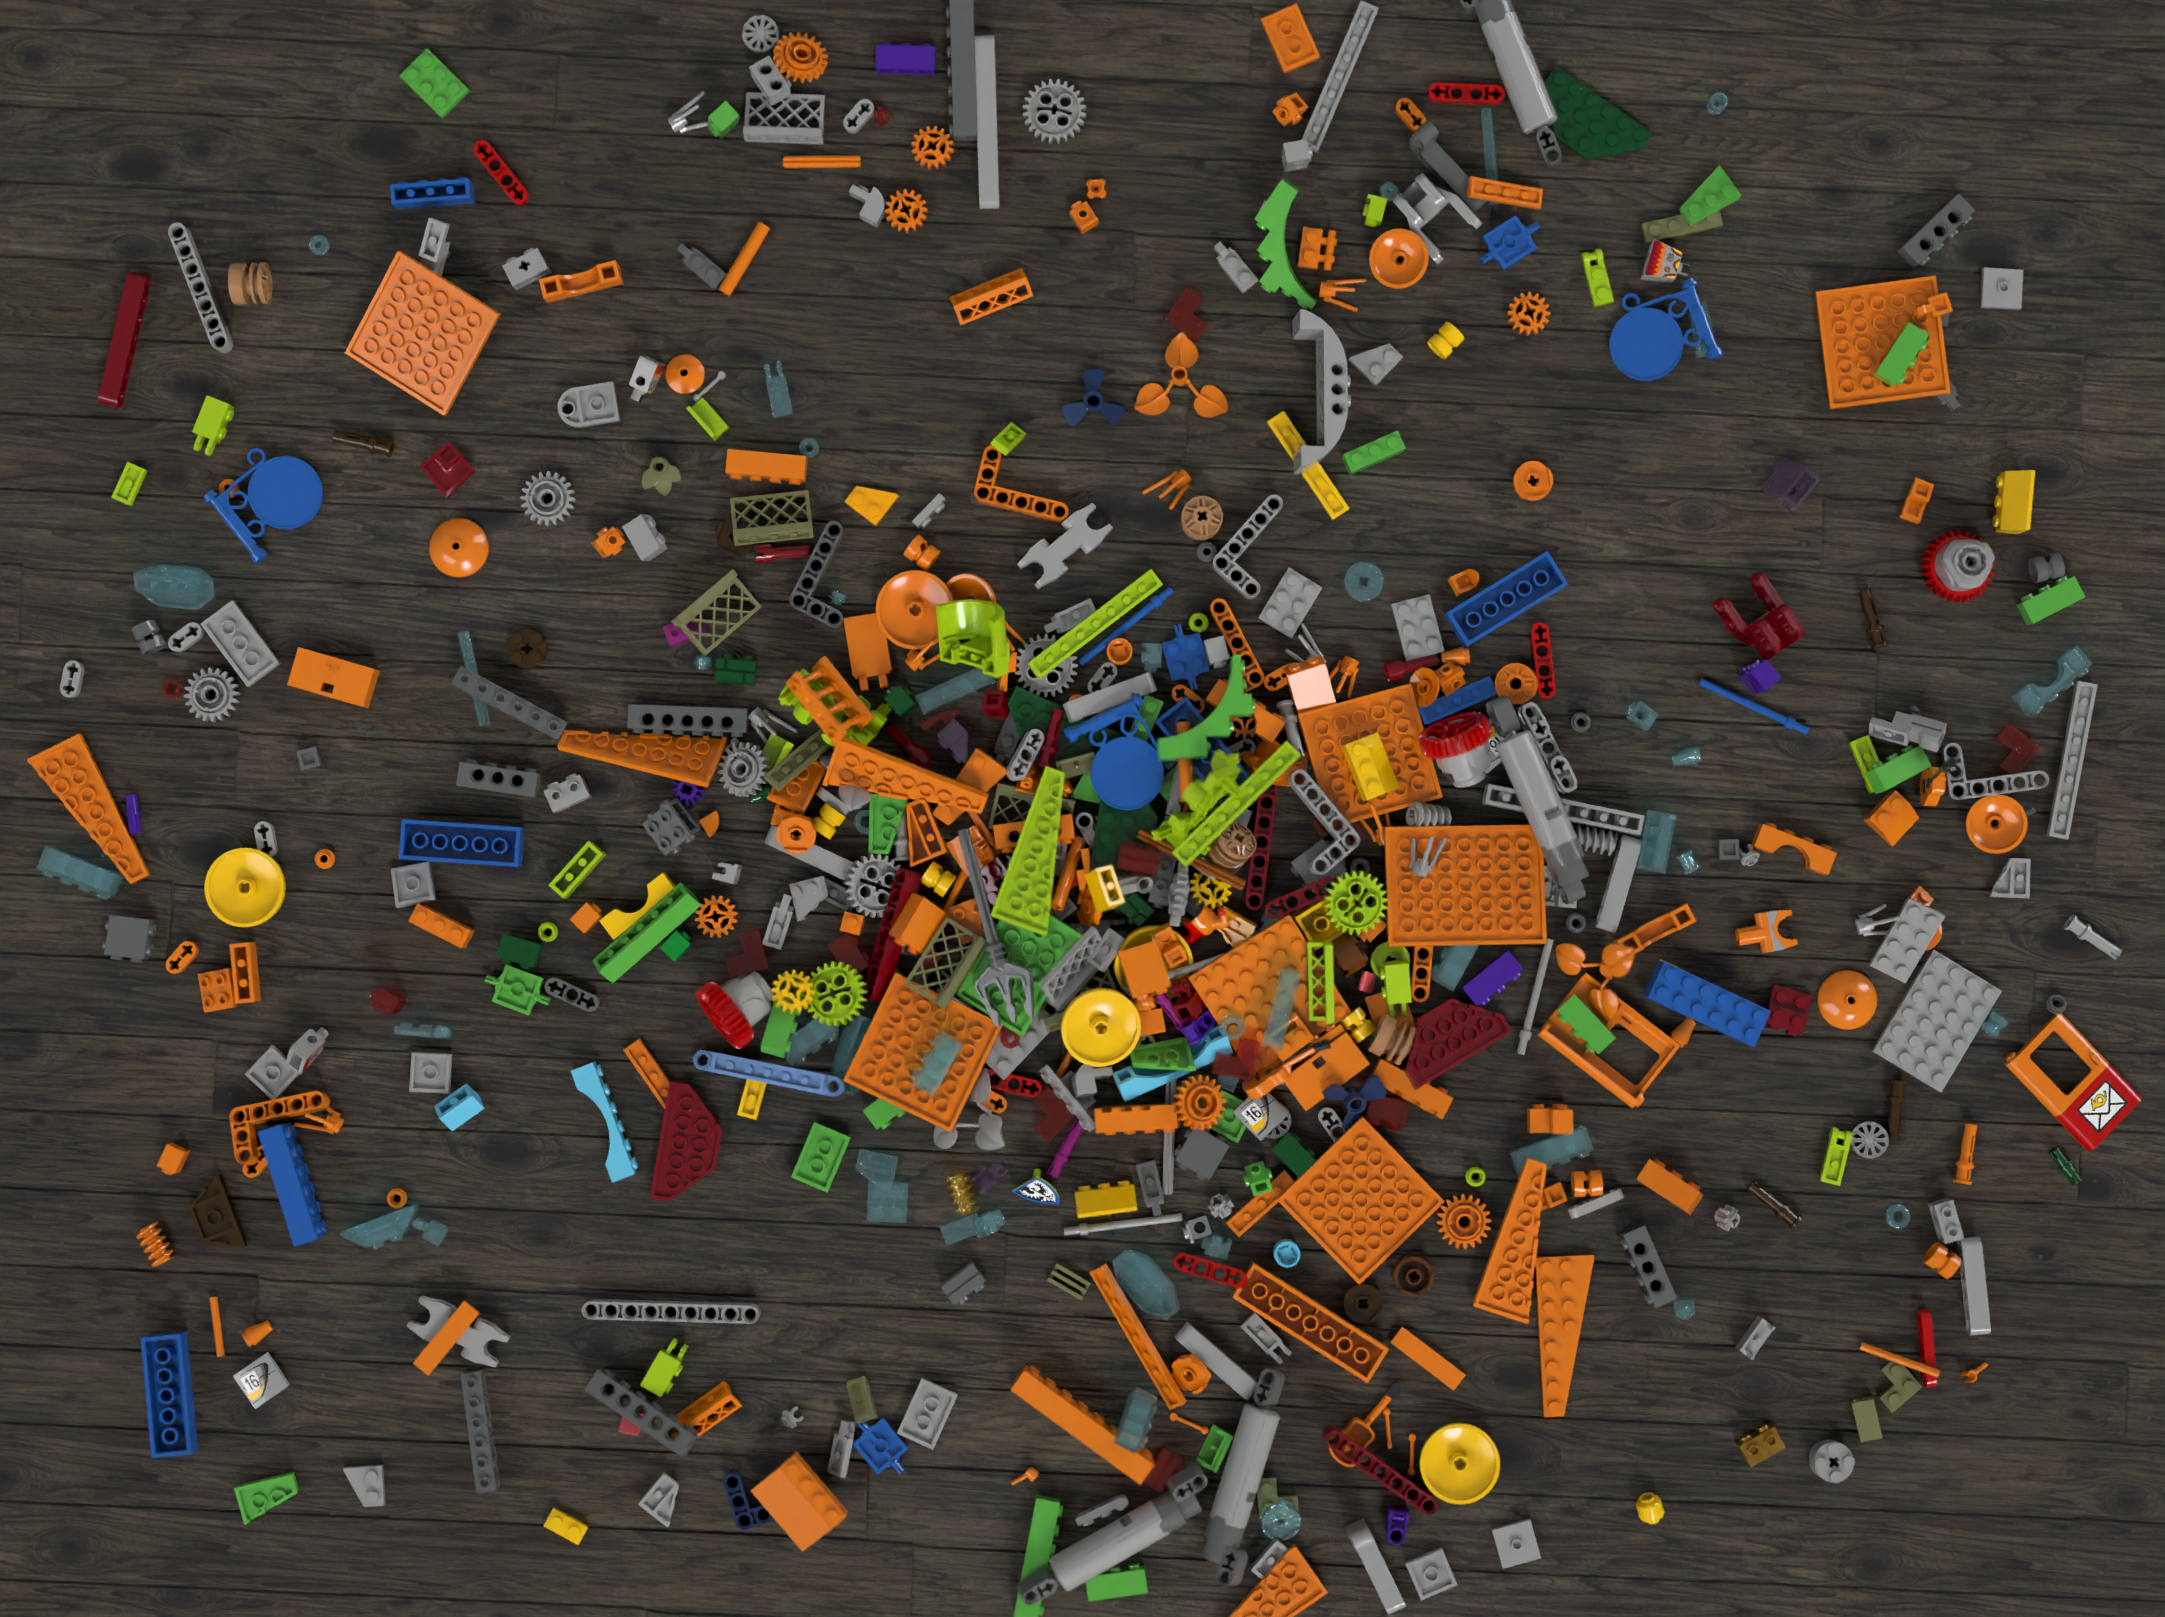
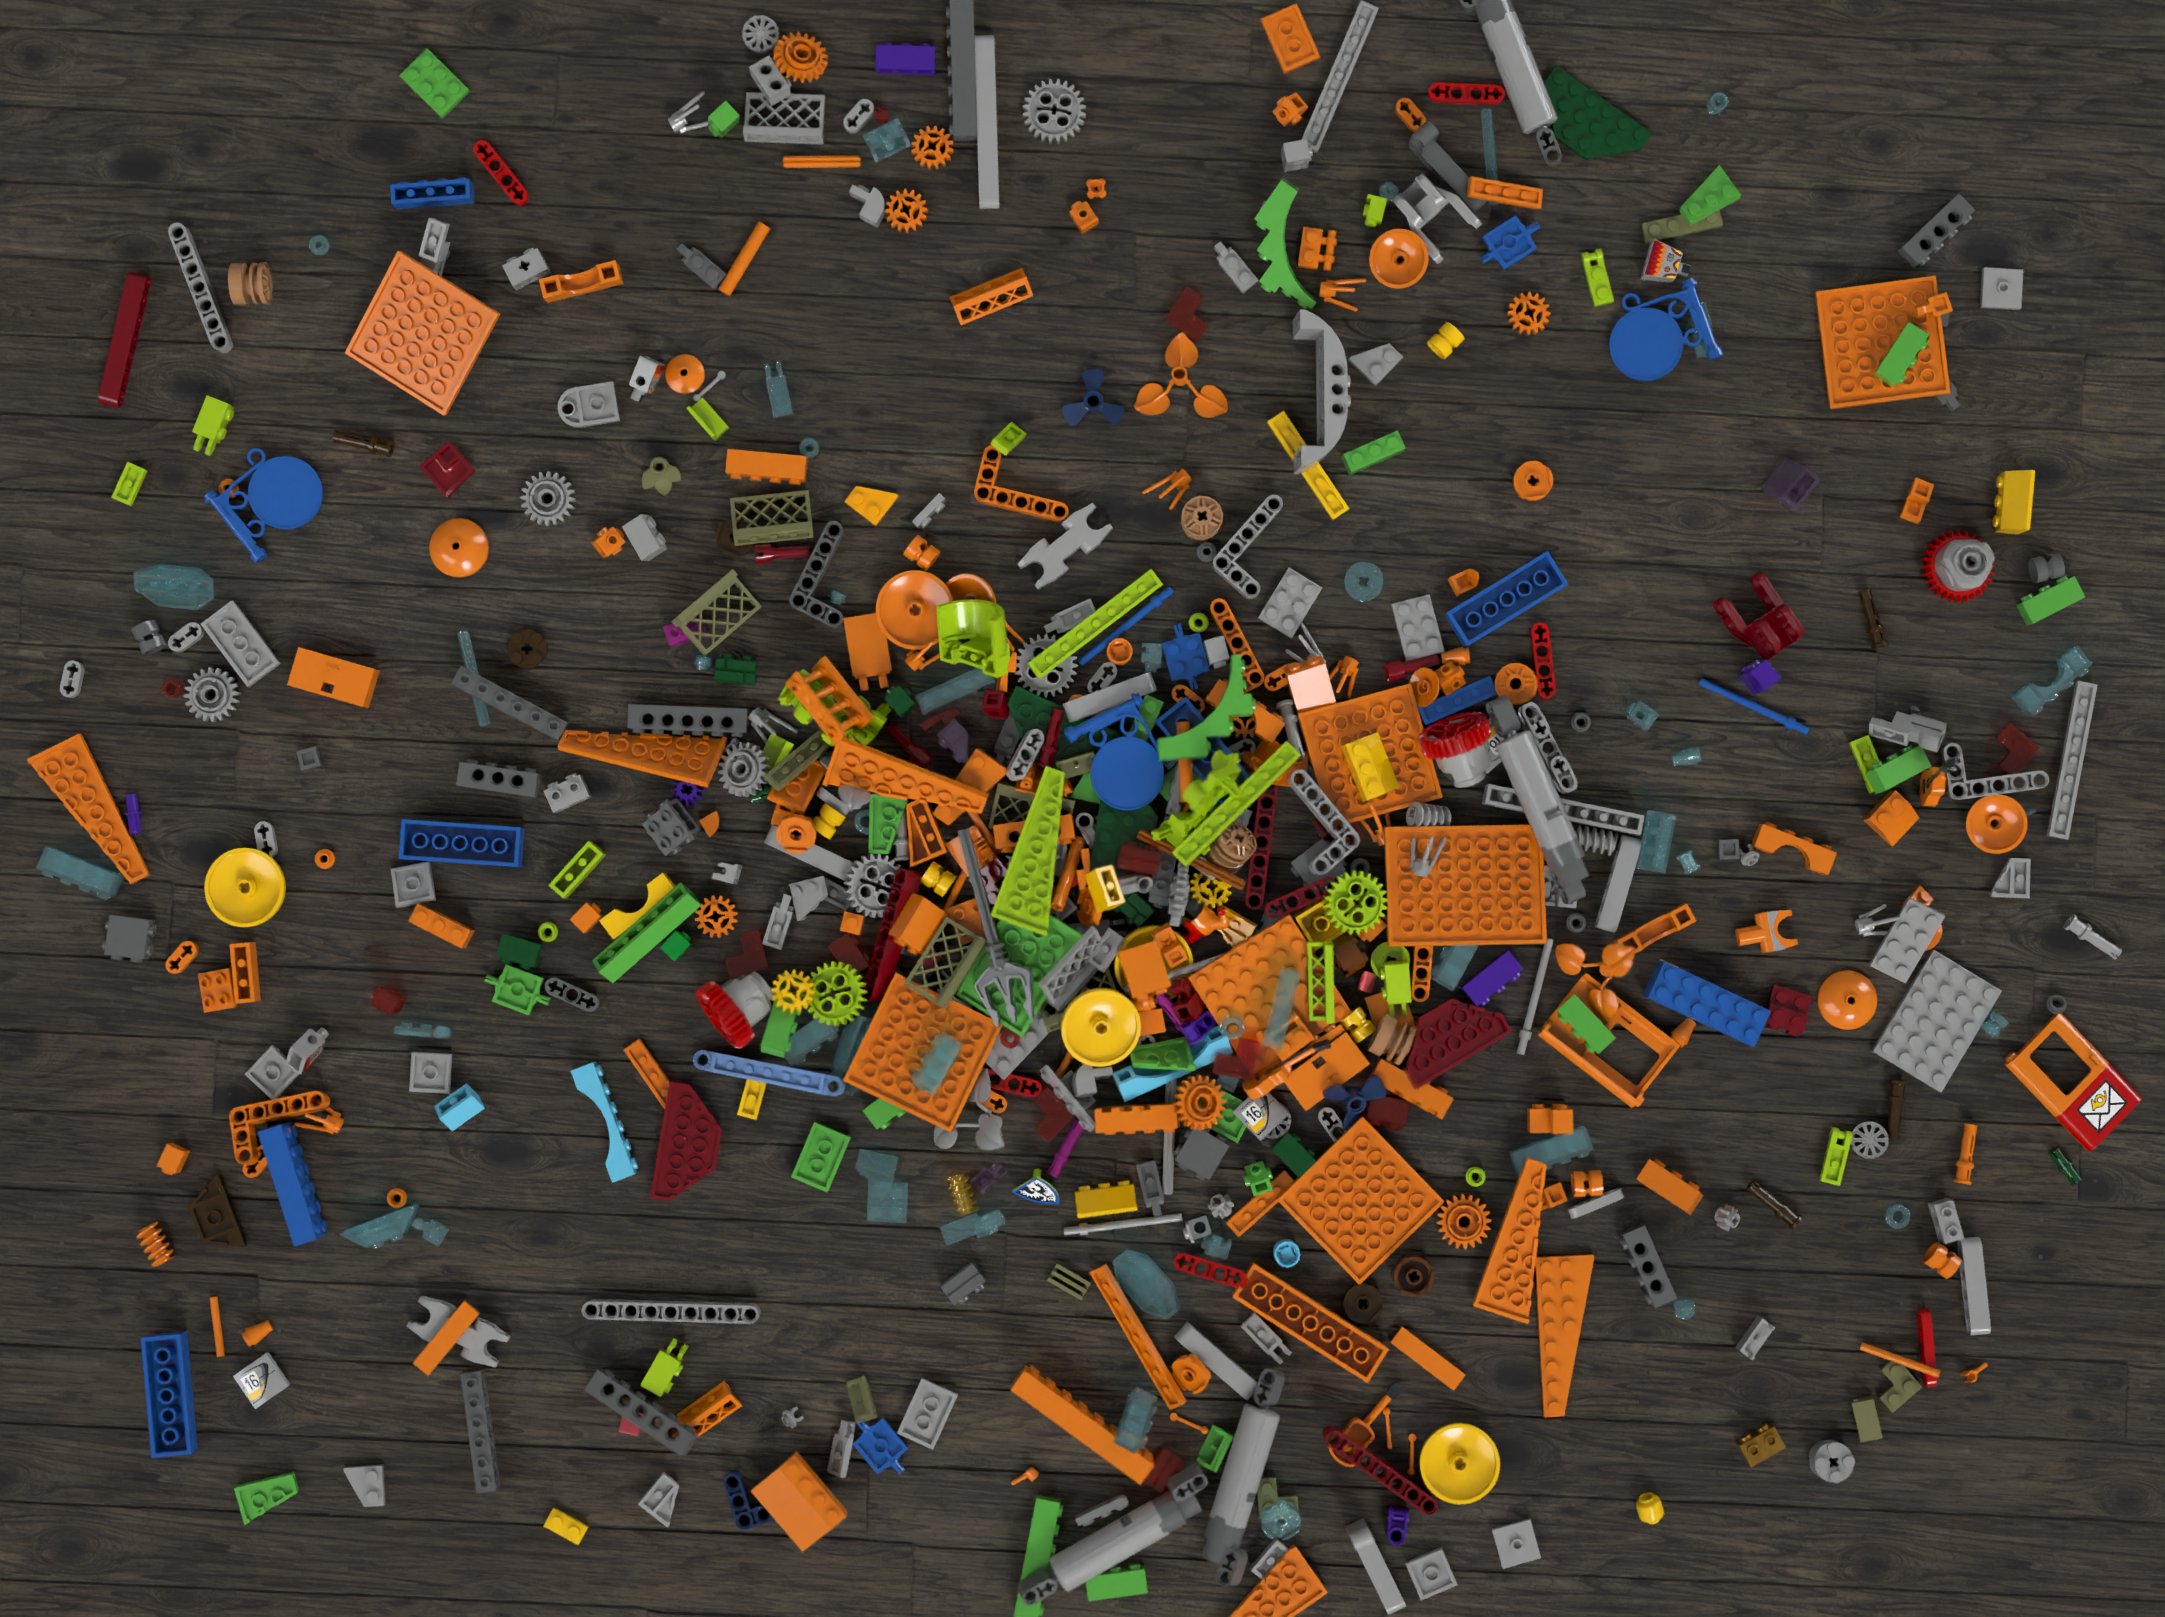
none -> clear light blue brick [862,118,911,163]

